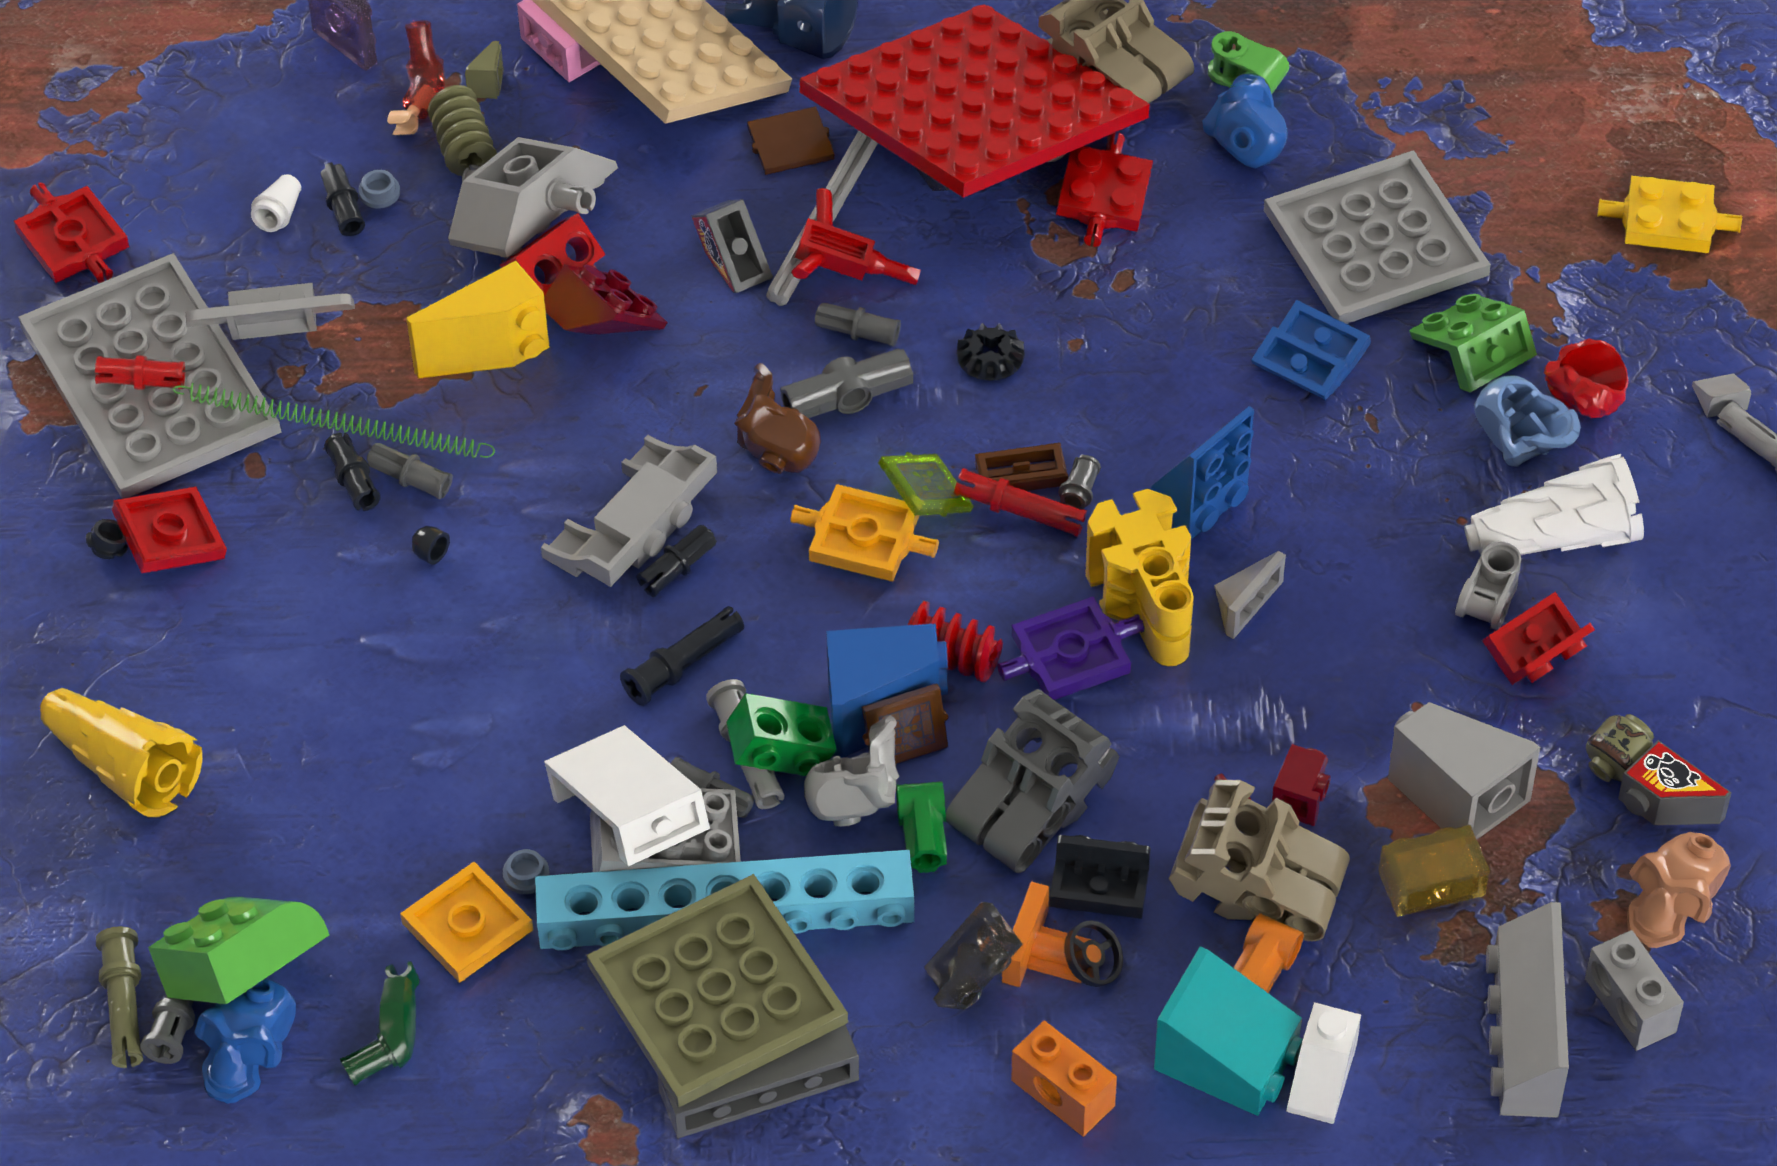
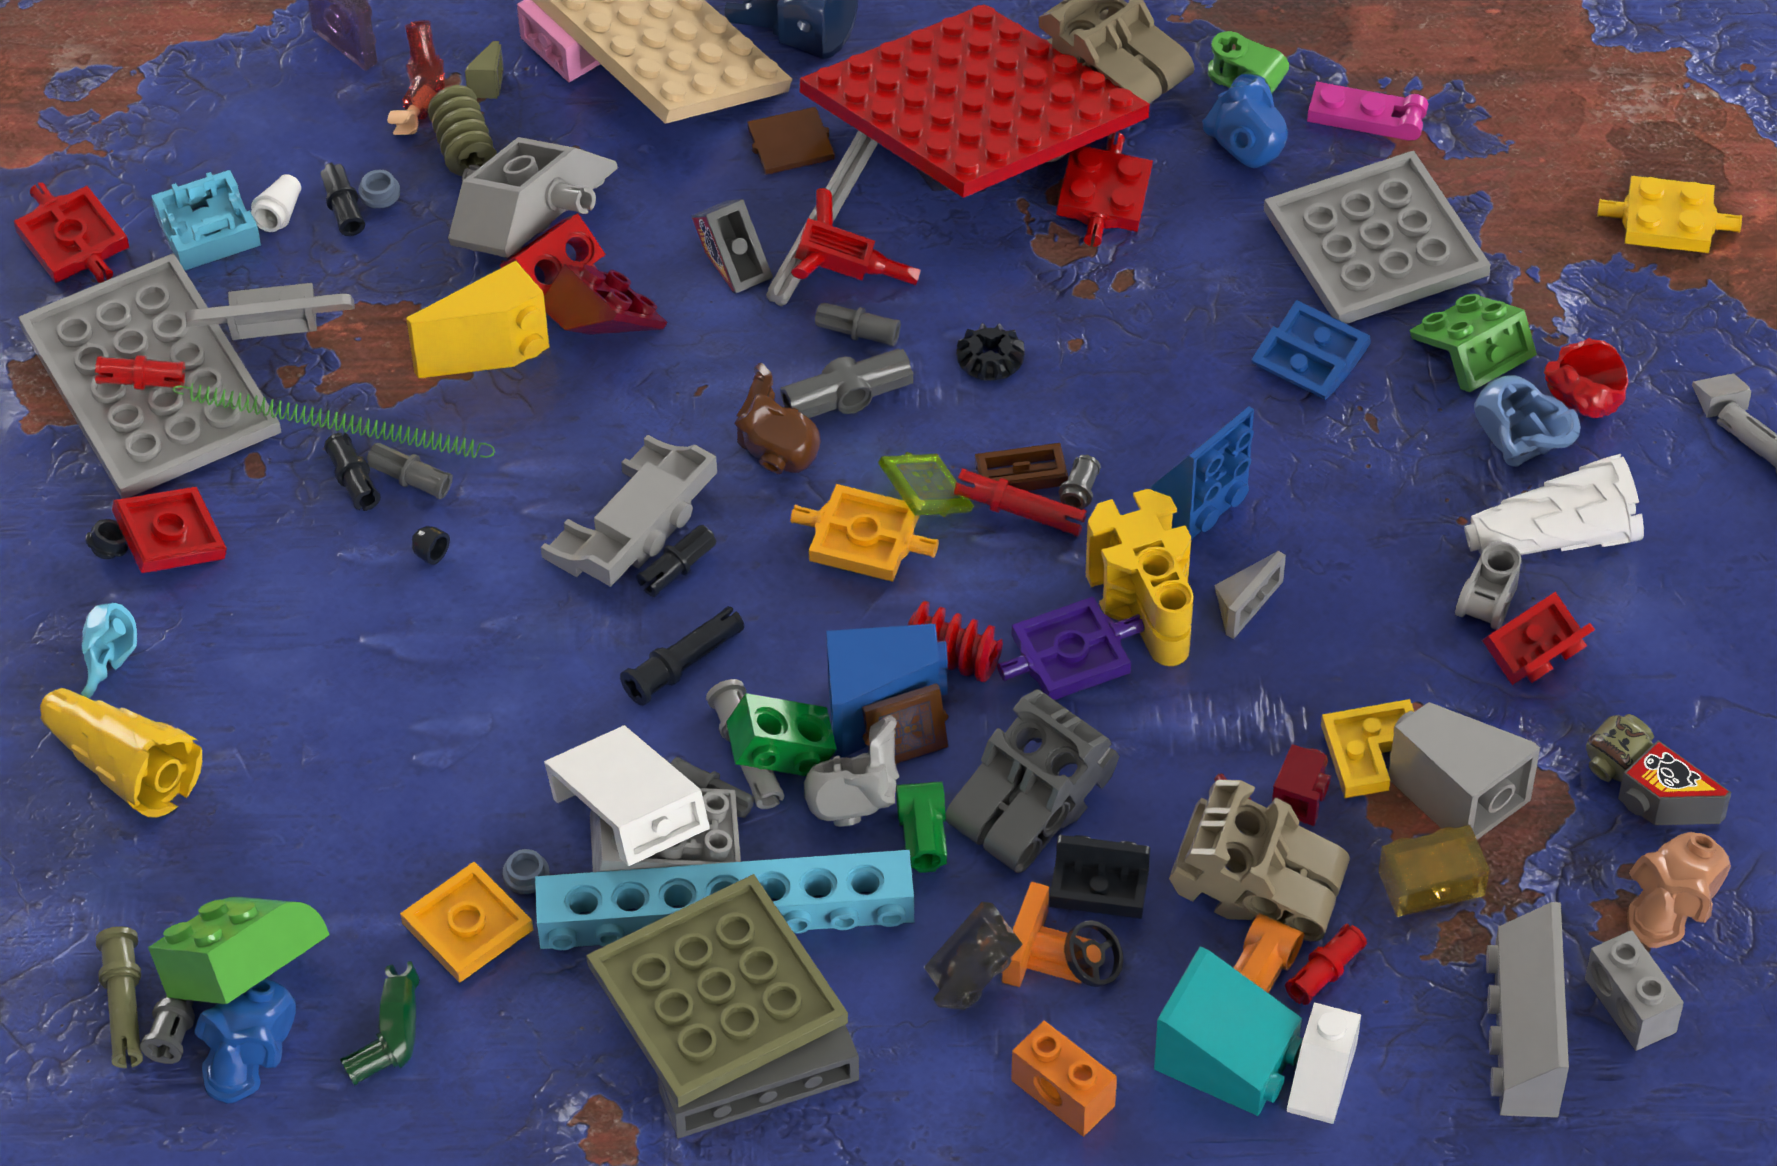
none -> medium azure piece [81,603,137,698]
none -> medium azure brick [151,170,261,271]
none -> red pin [1285,924,1367,1005]
none -> dark pink plate [1307,82,1429,140]
none -> yellow plate [1321,699,1414,798]

